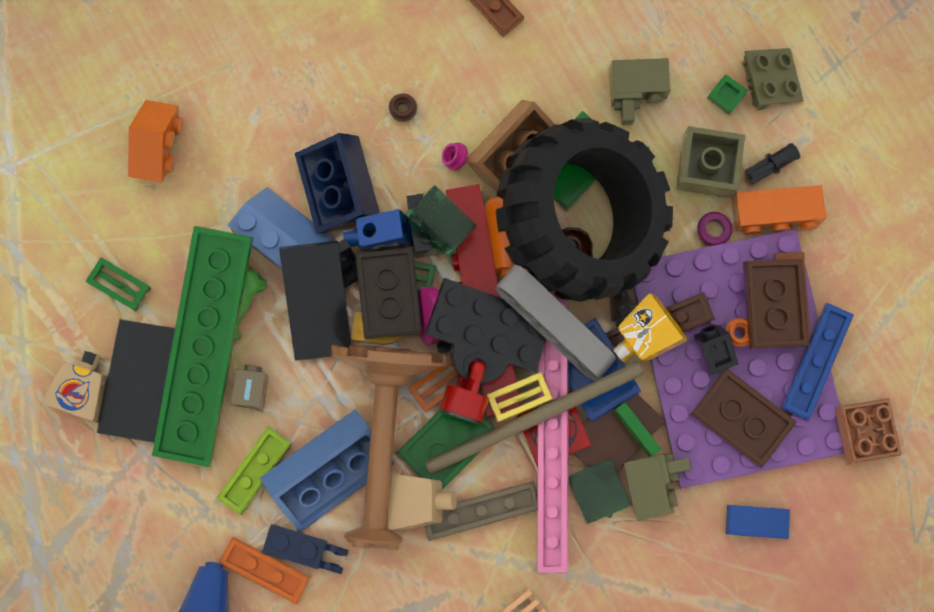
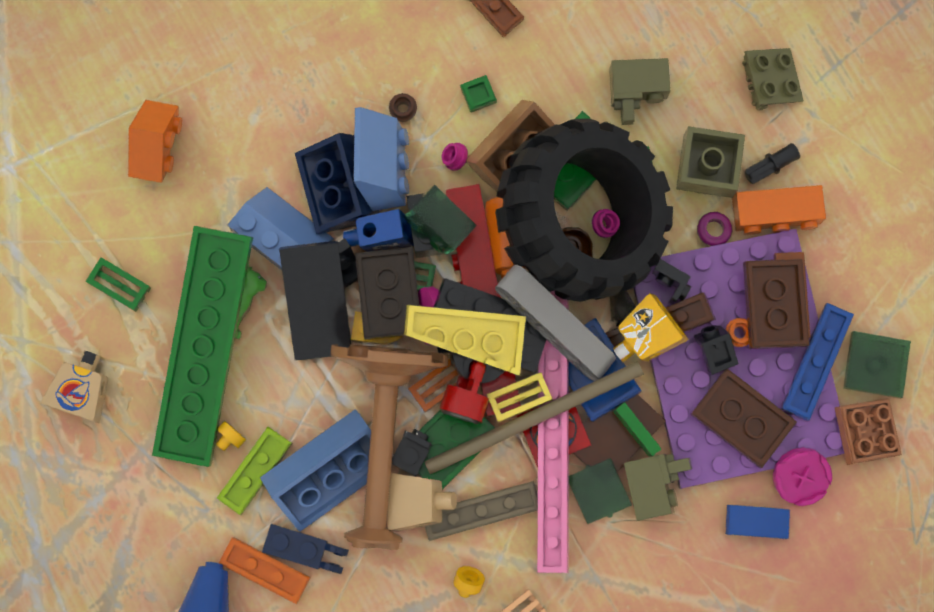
black tile [97,319,175,443] -> none
dark tan brick [231,365,269,410] -> none
green plate [707,74,748,115] -> none
none -> yellow tile [216,420,246,451]
none -> medium blue slope [354,107,409,211]
none -> black bracket [392,429,432,476]
none -> light yellow wing [404,305,526,376]
none -> yellow tile [453,566,485,598]
none -> green tile [460,75,497,113]
none -> dark pink plate [592,209,620,238]
none -> black bracket [652,259,692,305]
none -> dark pink tile [772,447,832,506]
none -> clear green plate [843,331,911,399]

